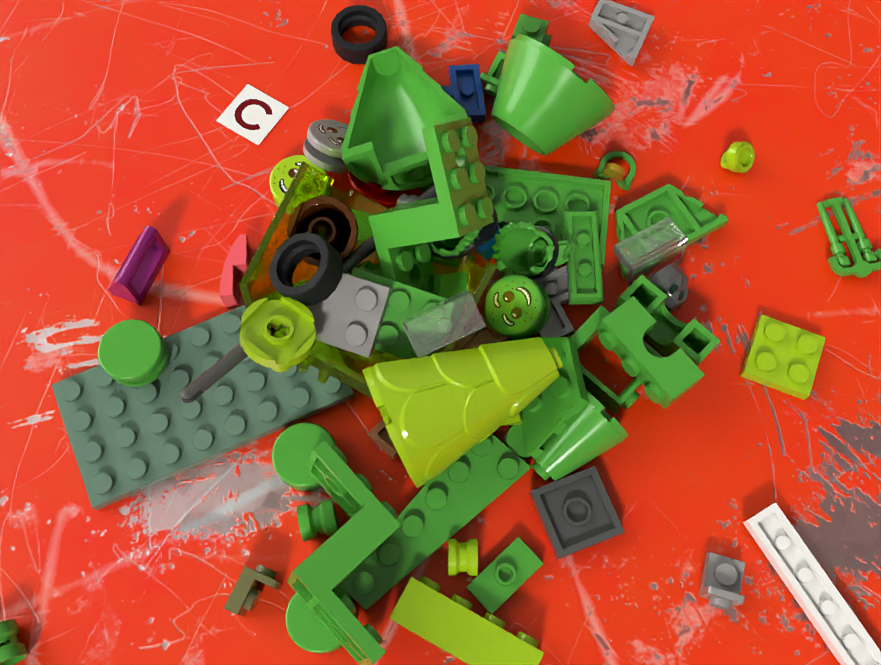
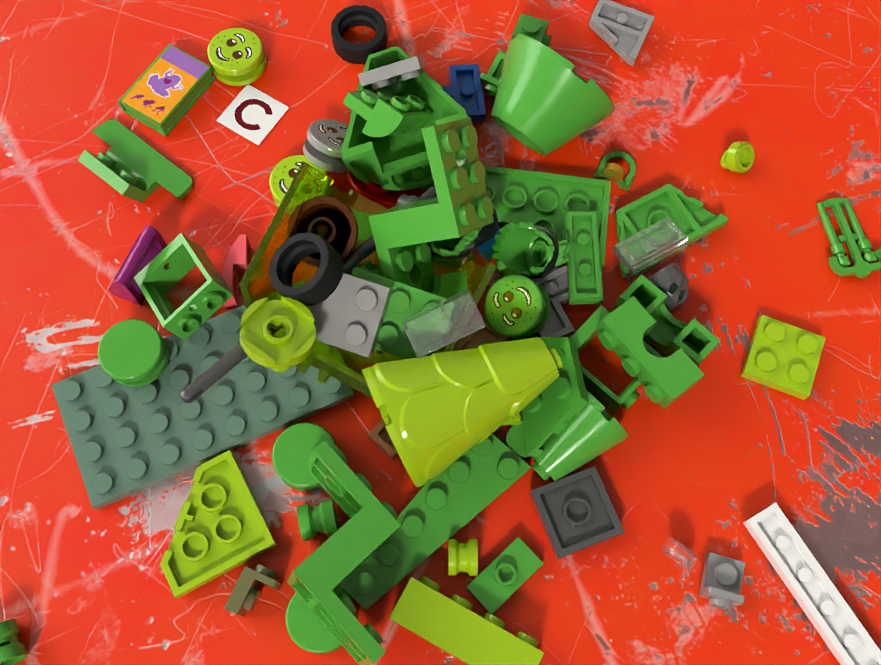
none -> bright green plate [78,120,193,203]
none -> piece [118,44,216,137]
none -> bright green window [134,233,234,340]
none -> lime plate [160,450,277,599]
none -> lime head [207,28,266,86]
none -> bright green brick [343,89,433,137]
none -> light grey plate [358,54,427,90]
none -> clear tile [661,537,699,570]

